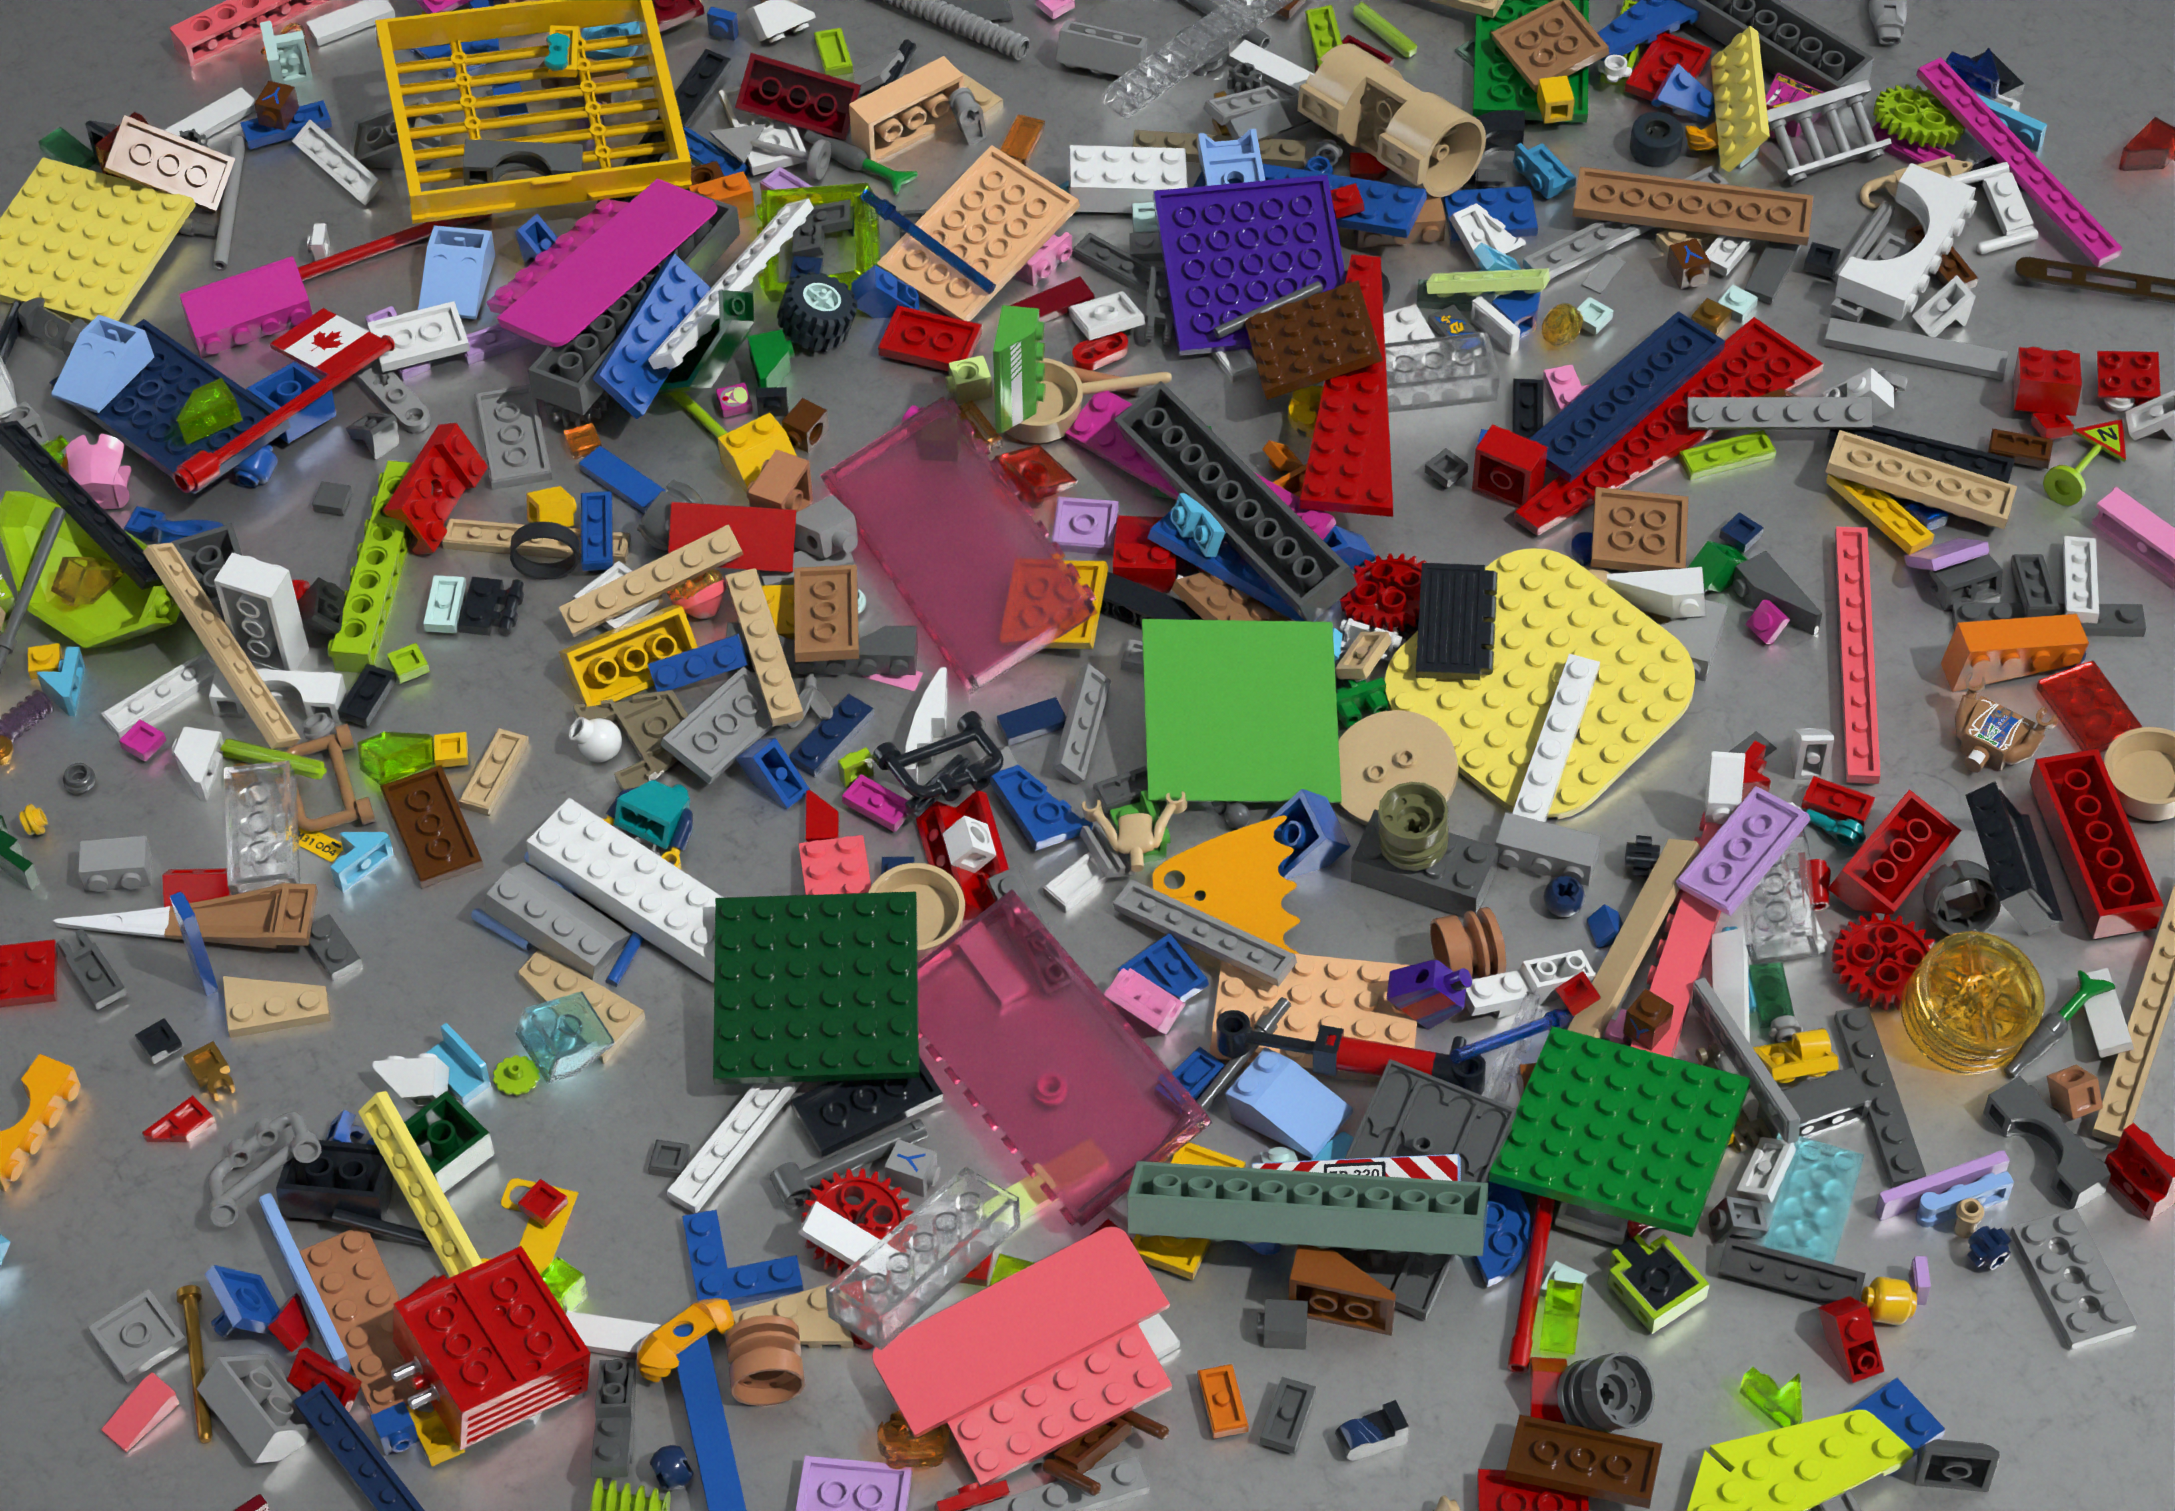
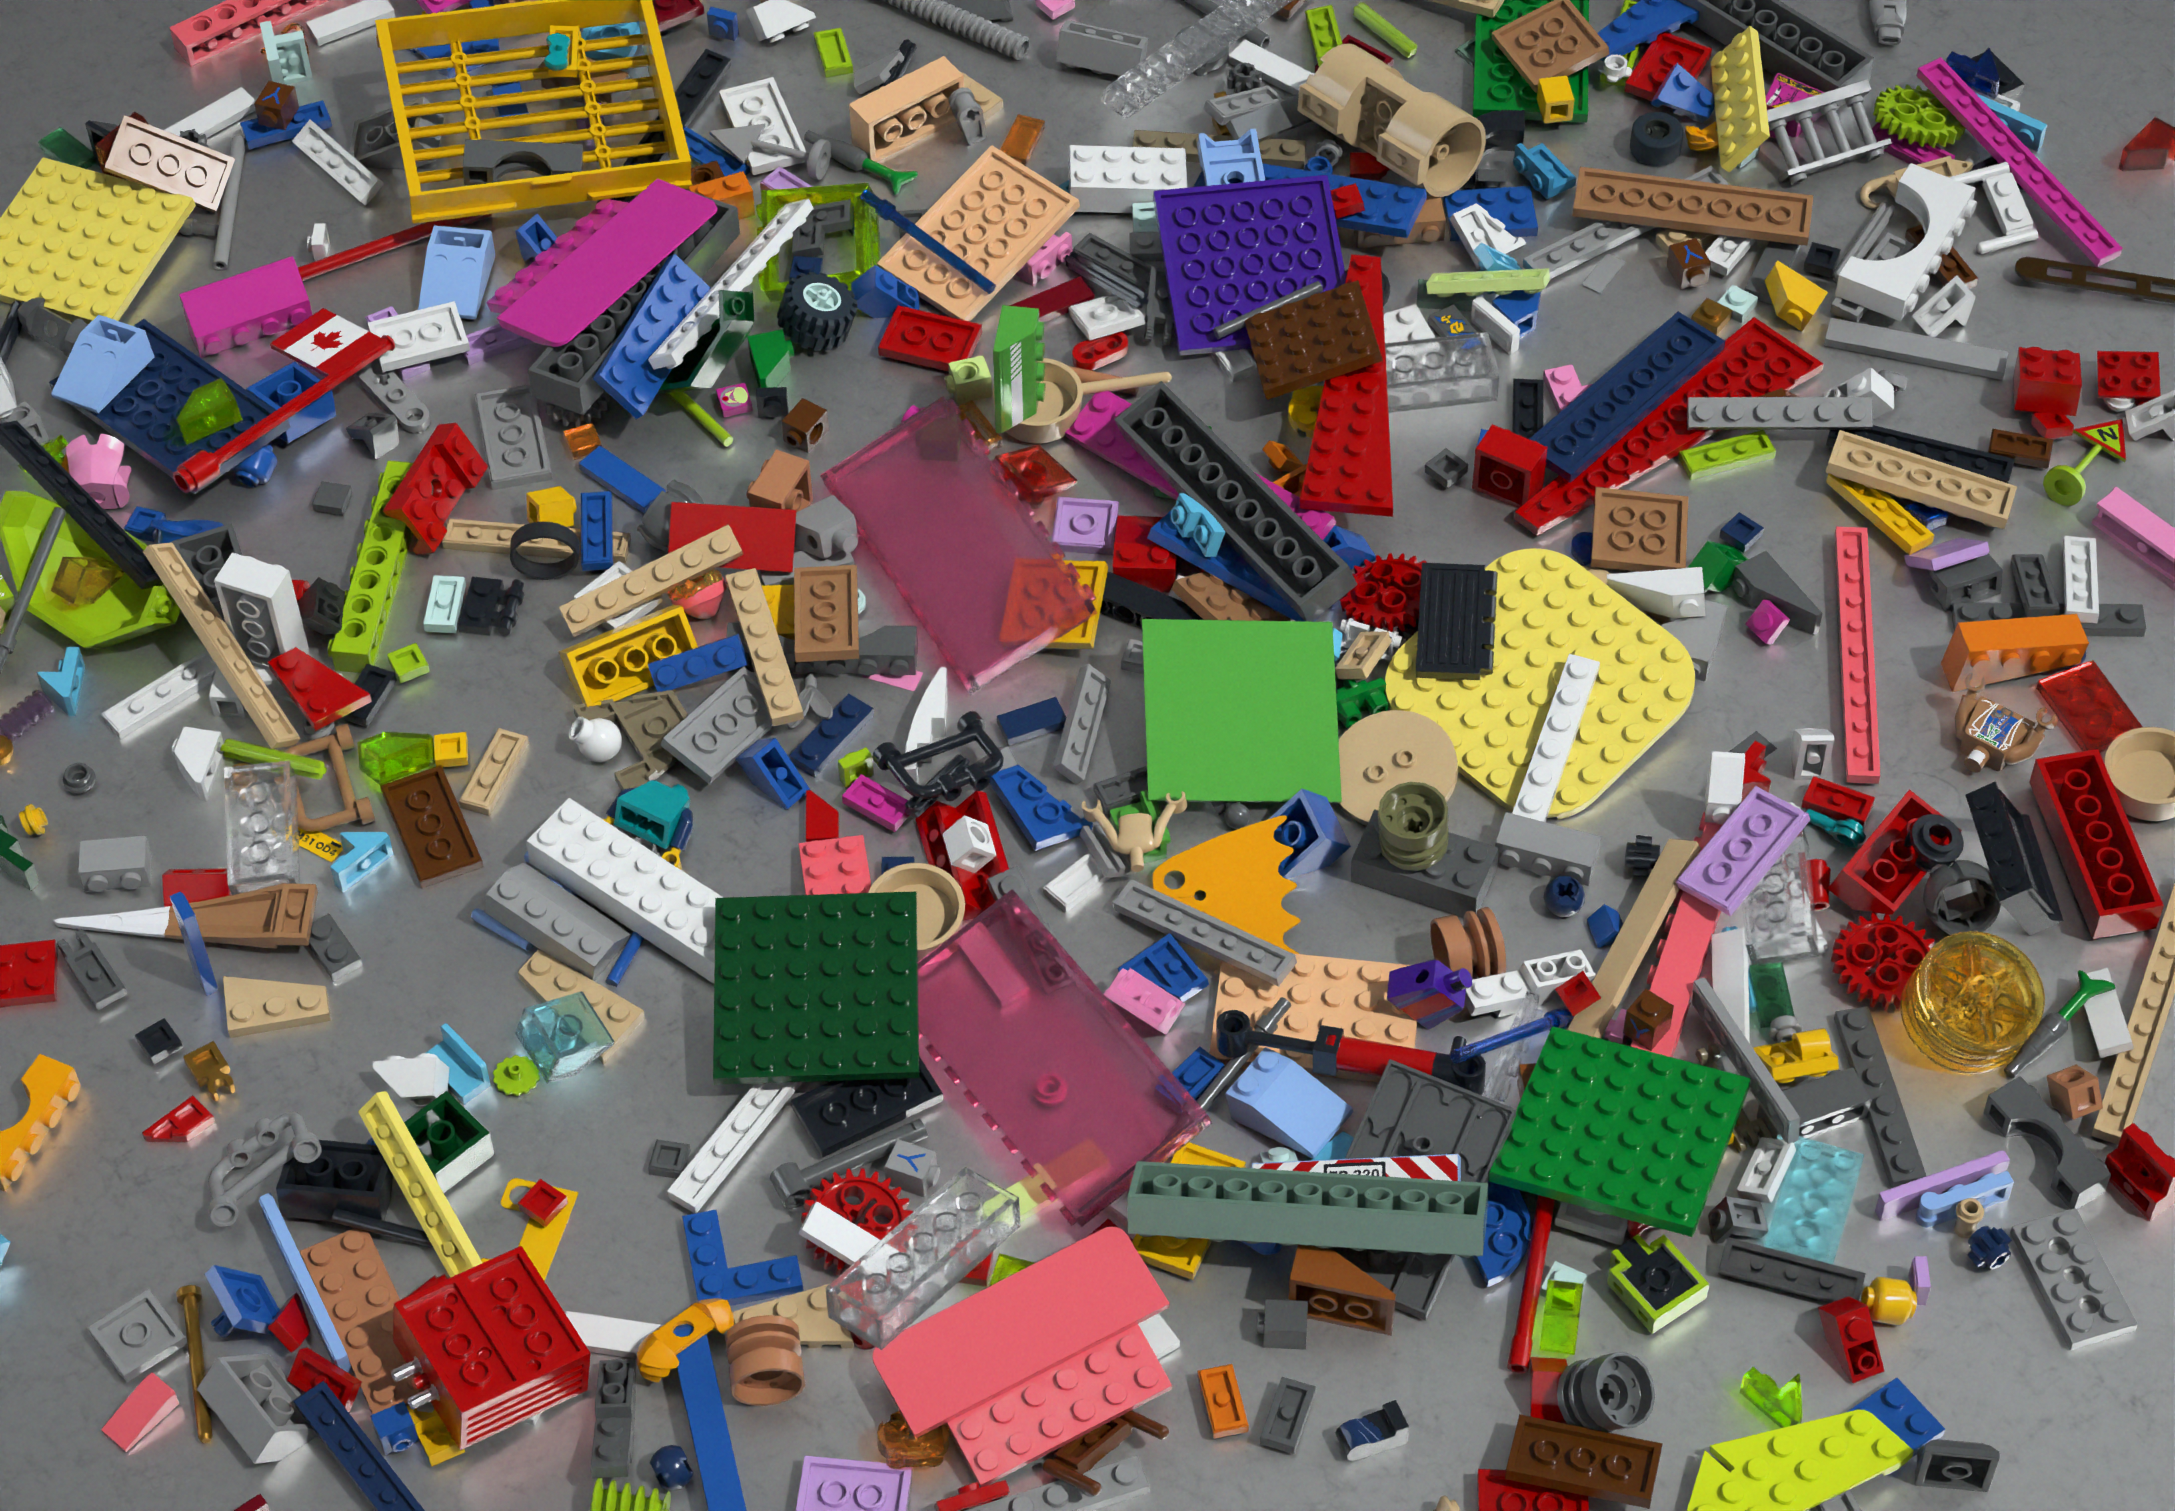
yellow plate [28,643,62,679] -> none
dark pink plate [119,719,166,762] -> none
blue tile [325,1110,366,1143] -> none
clear neon green brick [540,1256,588,1314] -> none
yellow slope [718,413,797,494] -> none
dark red slope [735,53,861,141] -> none
clear yellow plate [1541,303,1583,347] -> none
light aqua plate [1571,297,1614,335] -> none
none -> red wing [268,647,372,731]
none -> black axle [1064,251,1149,308]
none -> yellow slope [1764,261,1828,331]
none -> black piece [1904,814,1964,872]

